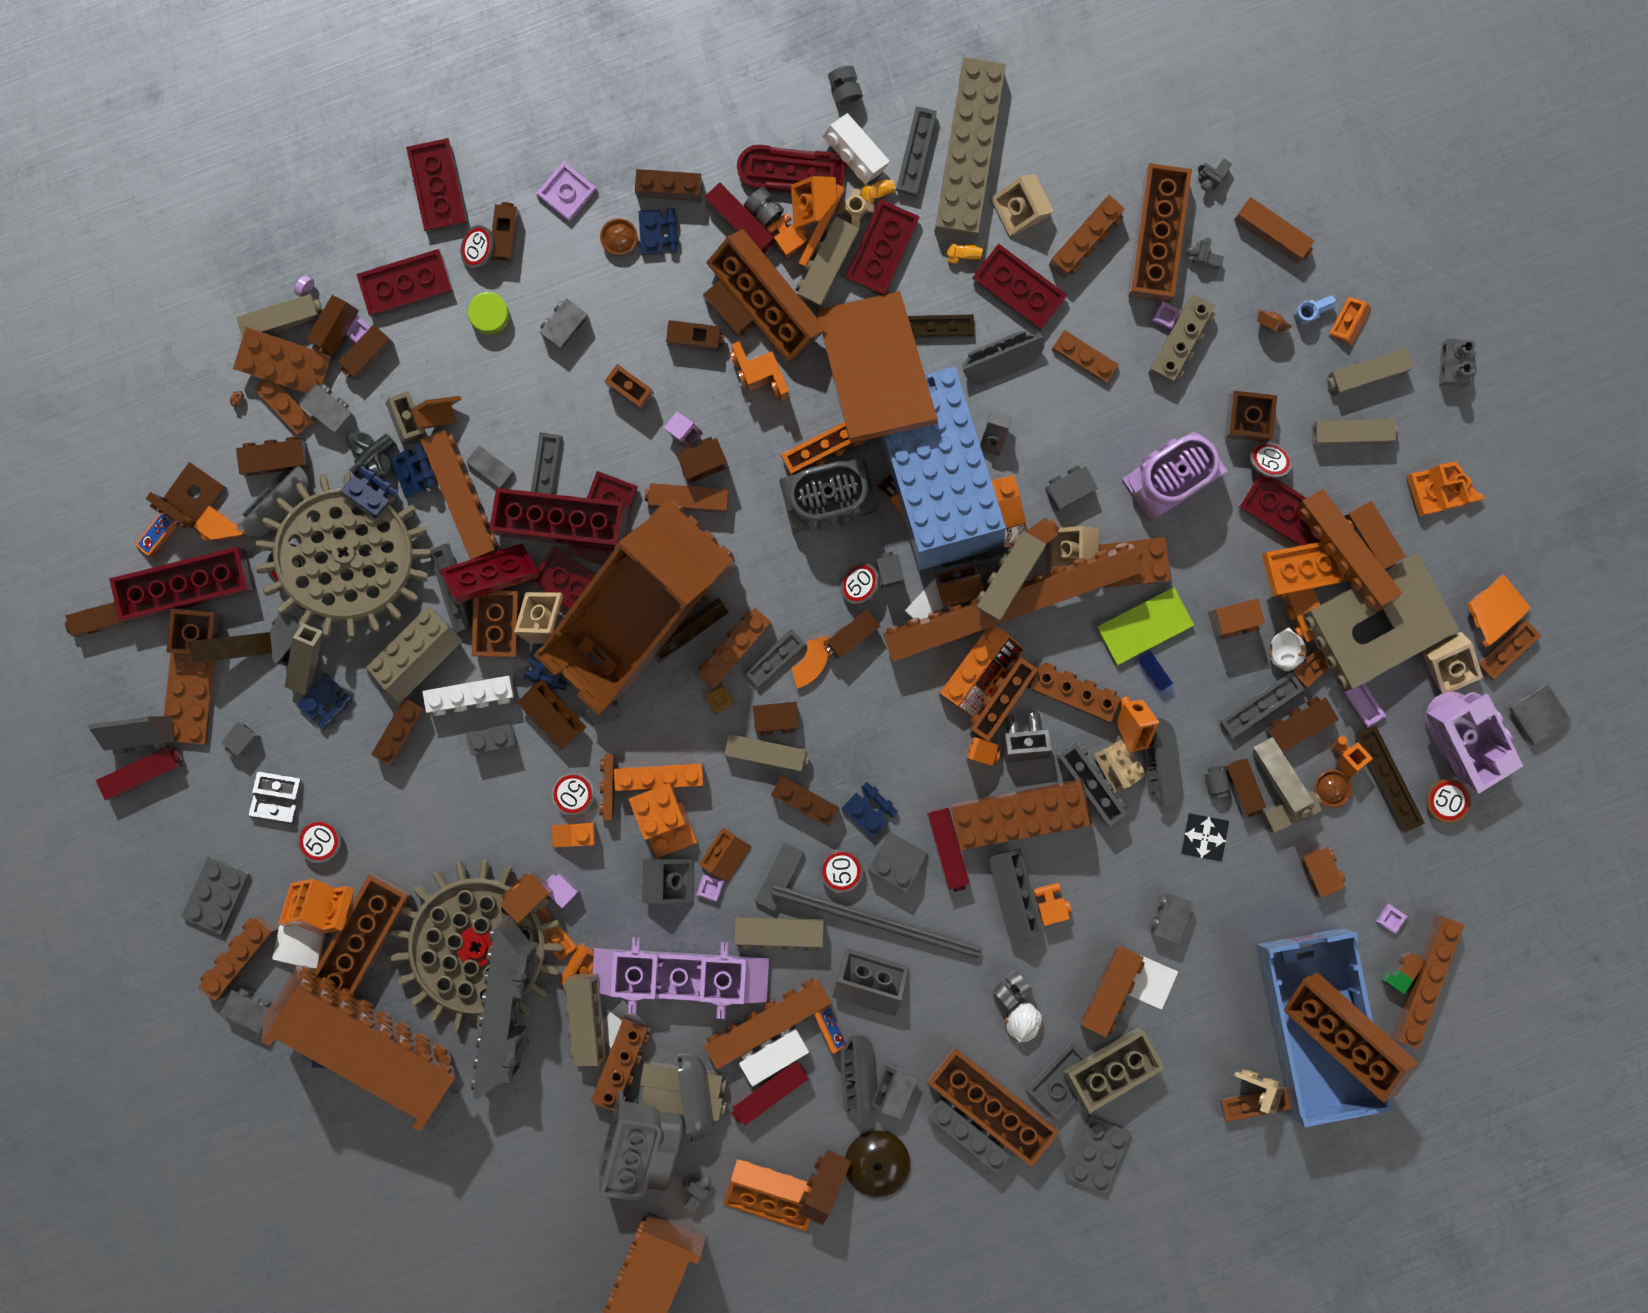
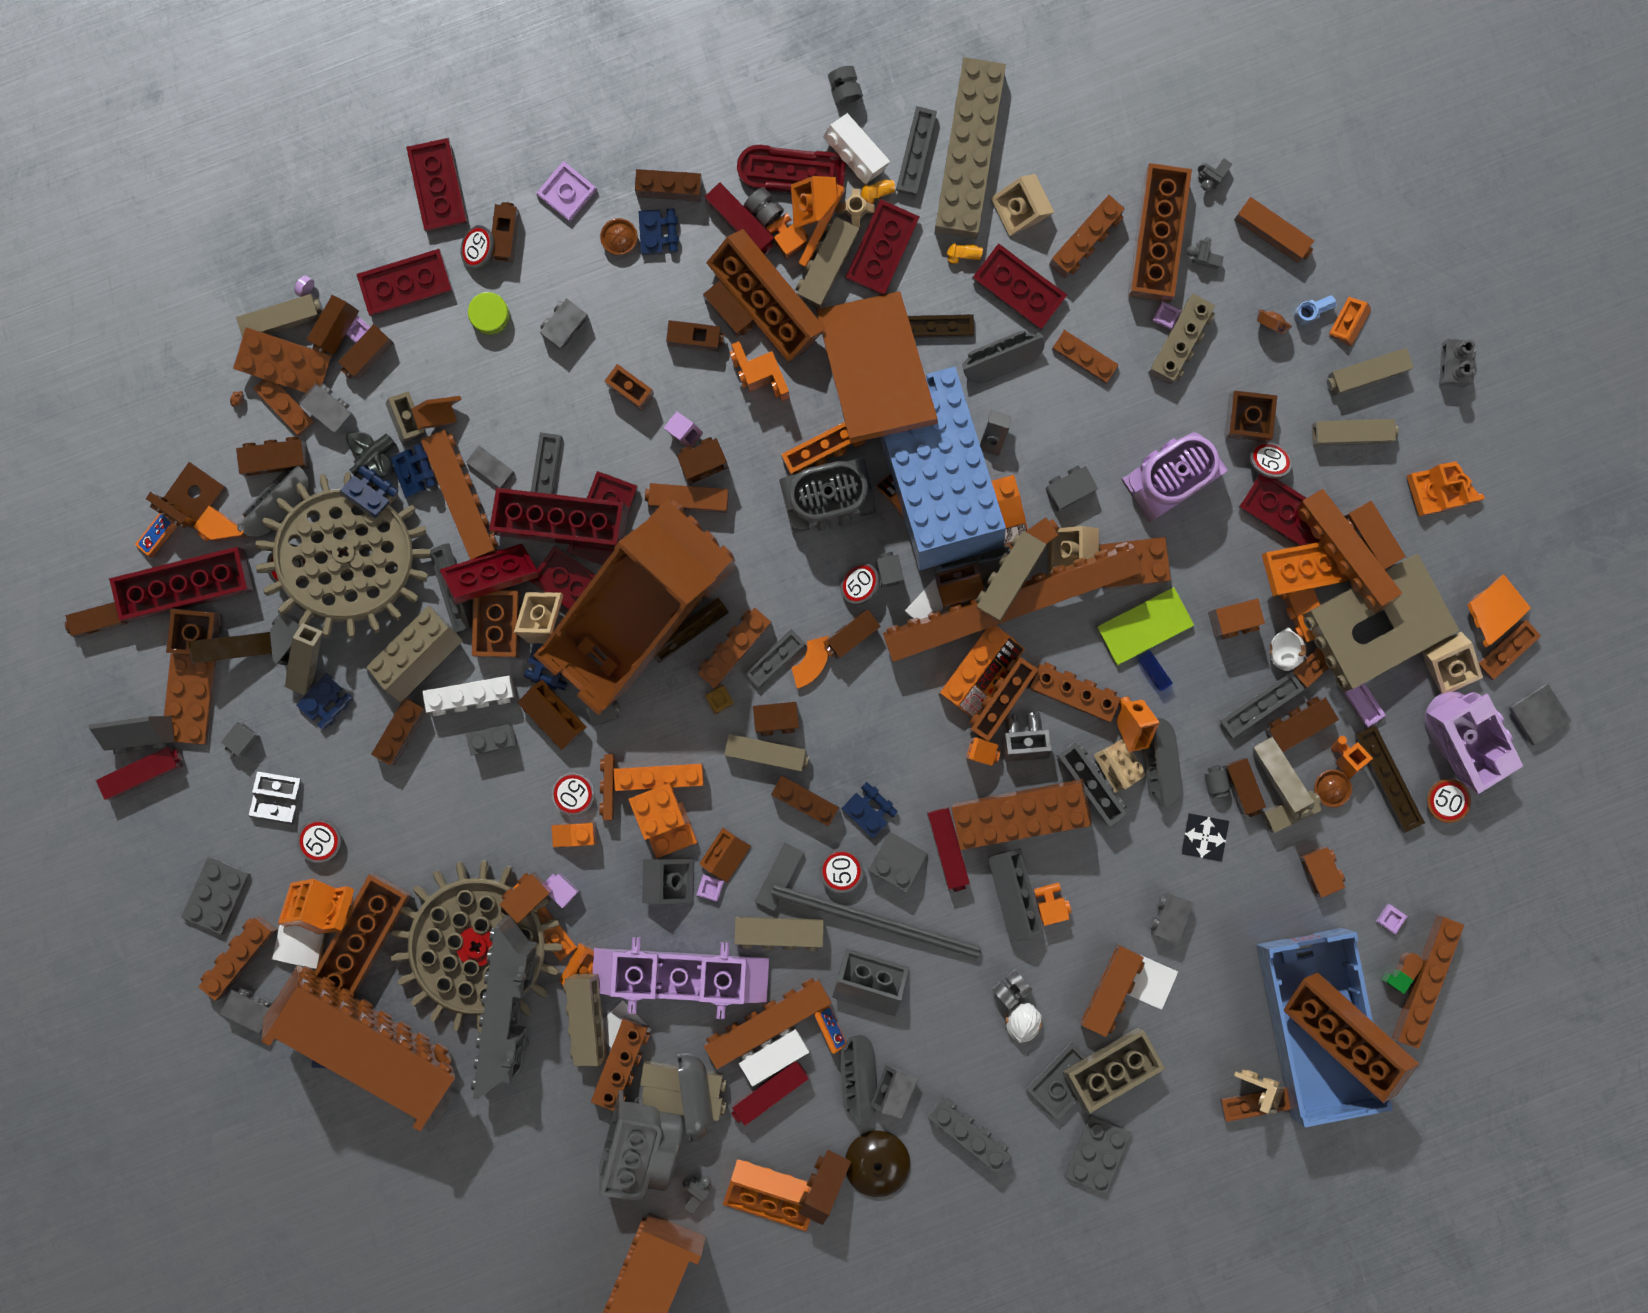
dark orange brick [927,1045,1060,1167] -> none

